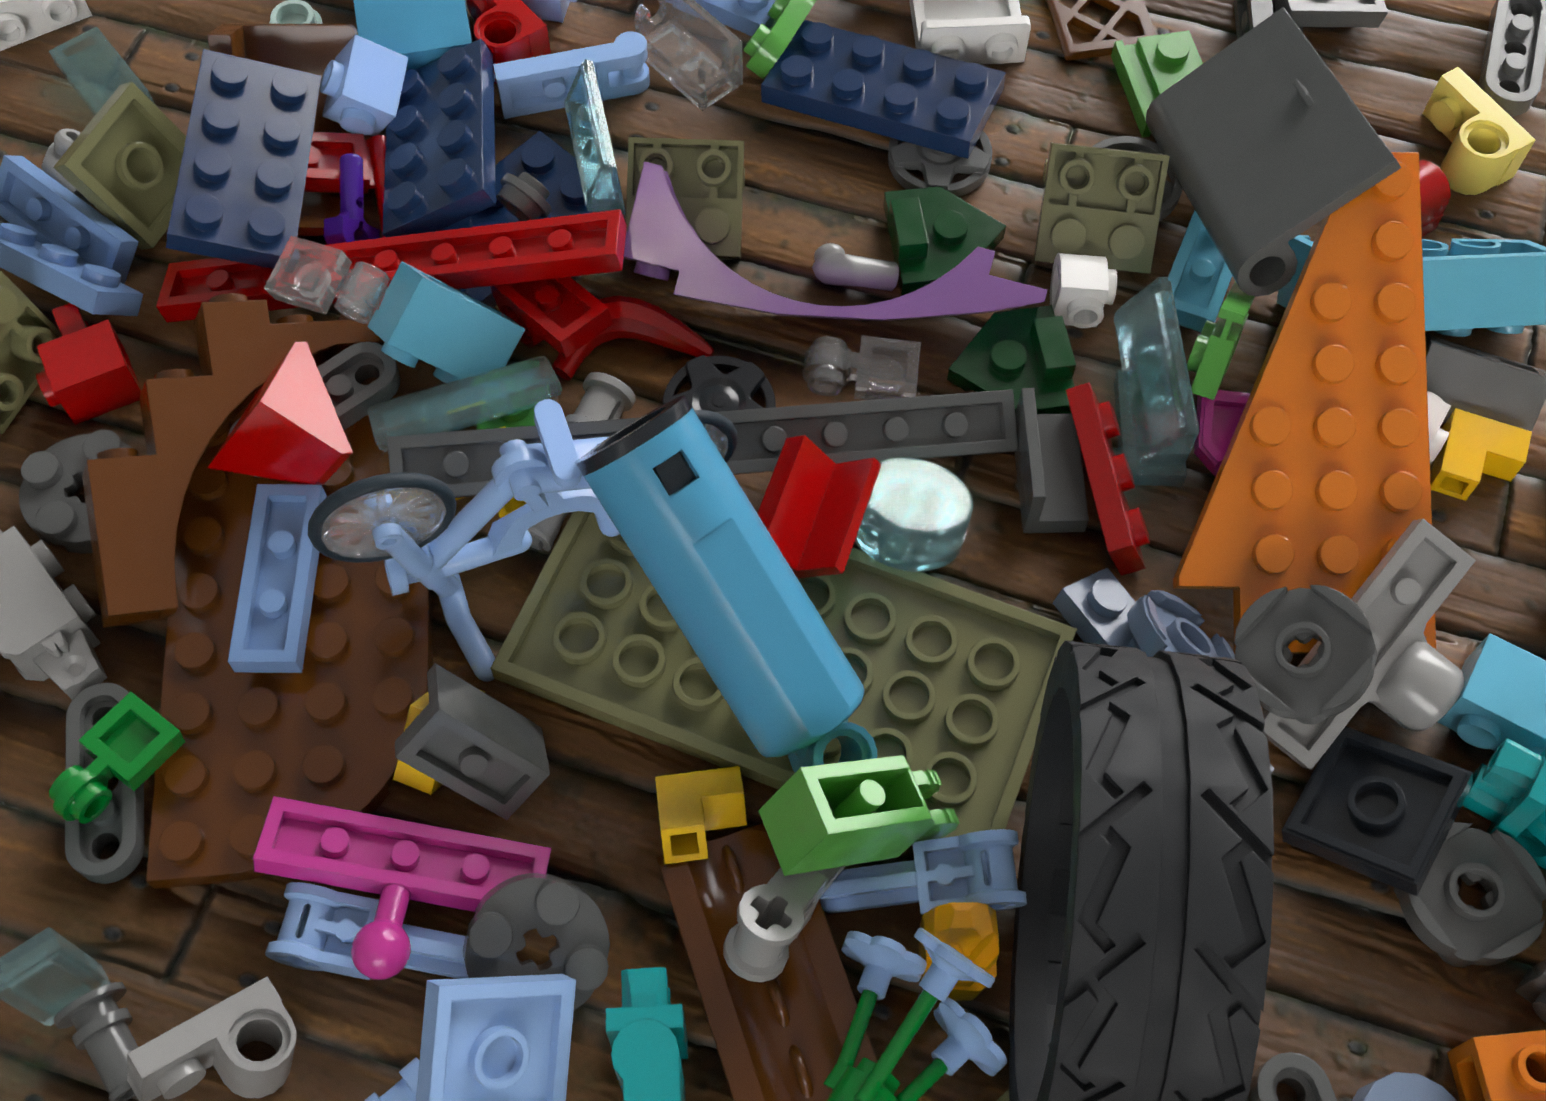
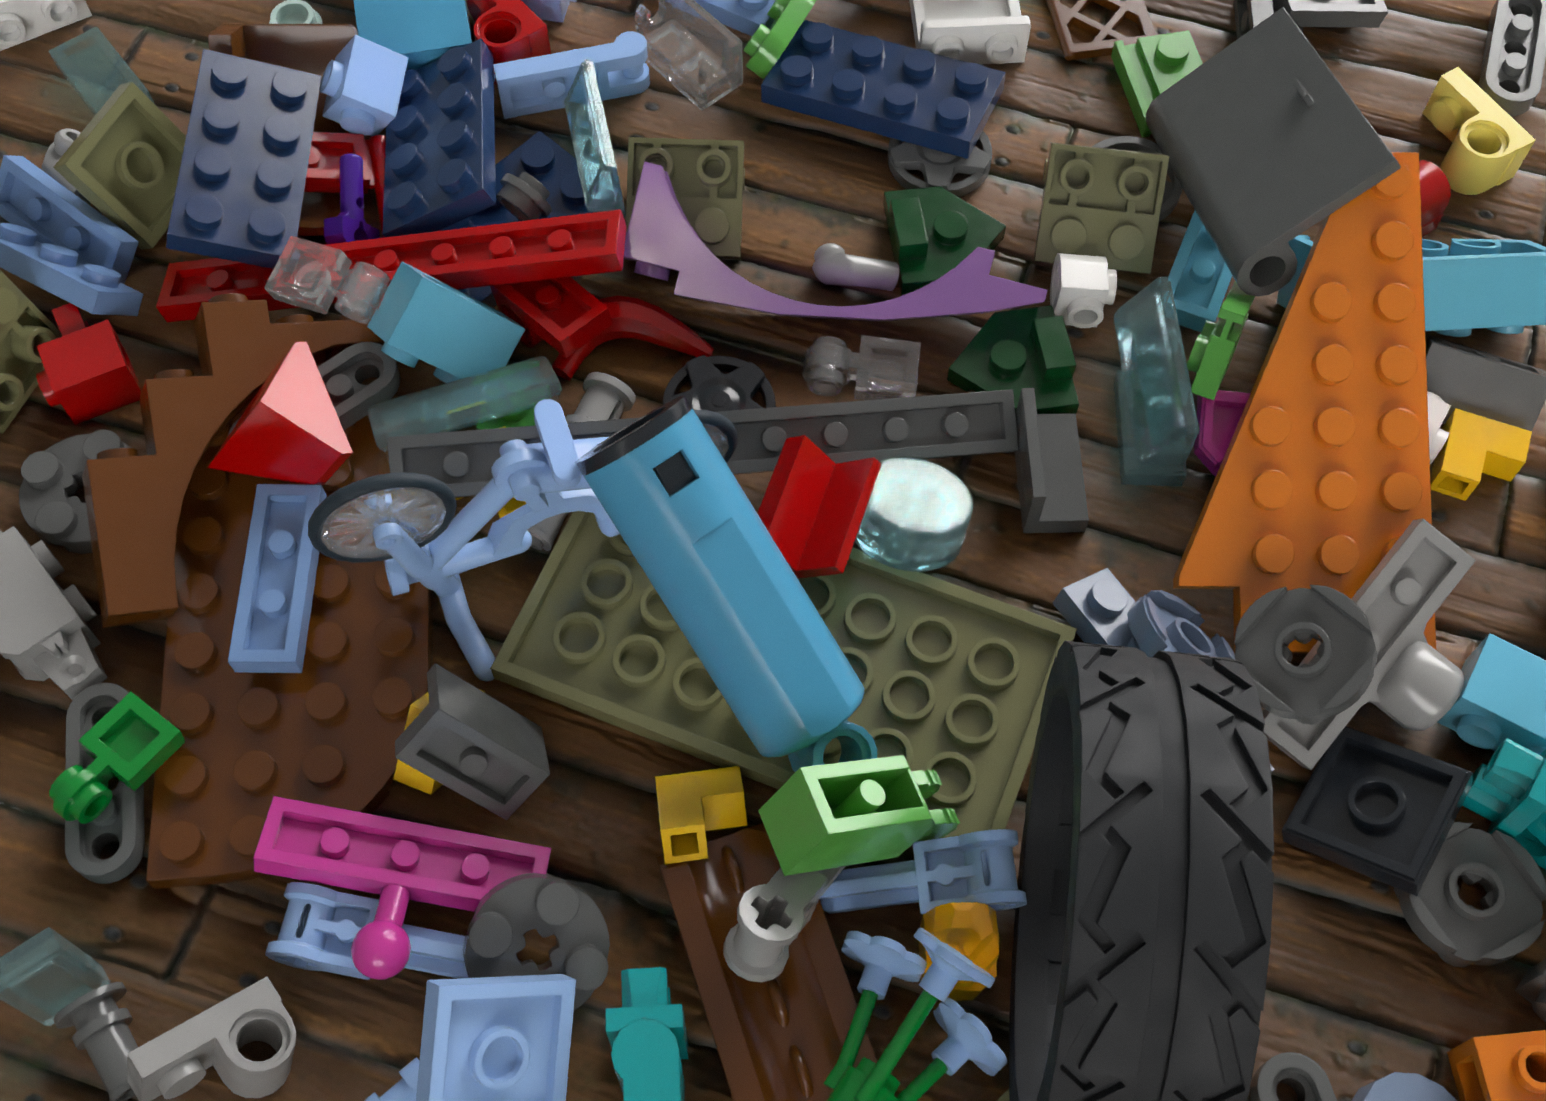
red plate [1066,382,1150,576] -> none

